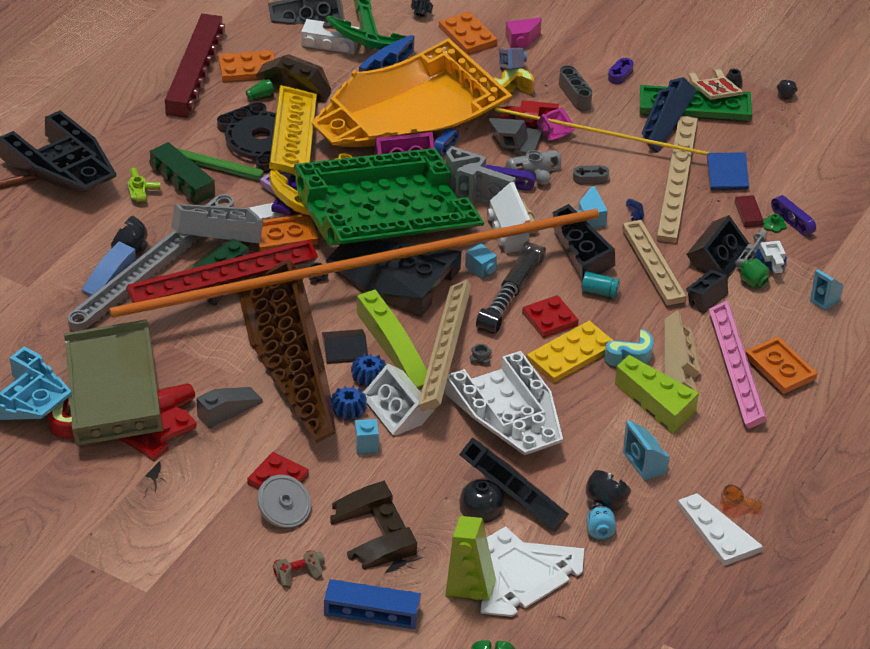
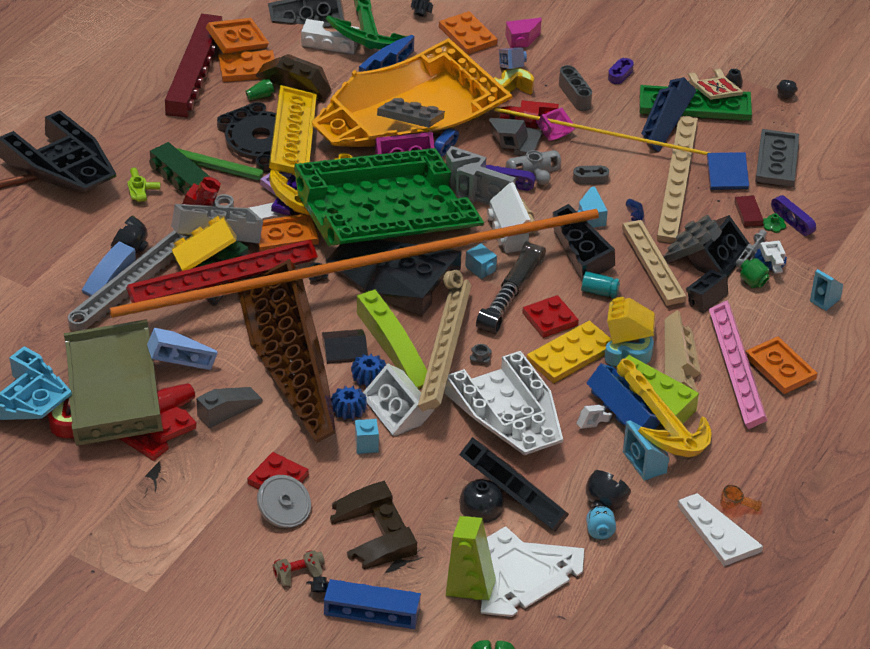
none -> light blue slope [147,328,218,370]
none -> yellow slope [172,216,237,271]
none -> red plate [182,177,221,206]
none -> orange plate [206,18,269,54]
none -> black plate [306,577,329,593]
none -> dark grey plate [377,98,445,128]
none -> tan bush [443,270,463,289]
none -> white plate [576,405,613,429]
none -> blue brick [587,363,660,430]
none -> yellow slope [607,297,655,344]
none -> yellow piece [617,358,712,457]
none -> dark grey plate [663,215,722,263]
none -> dark grey plate [755,129,799,187]

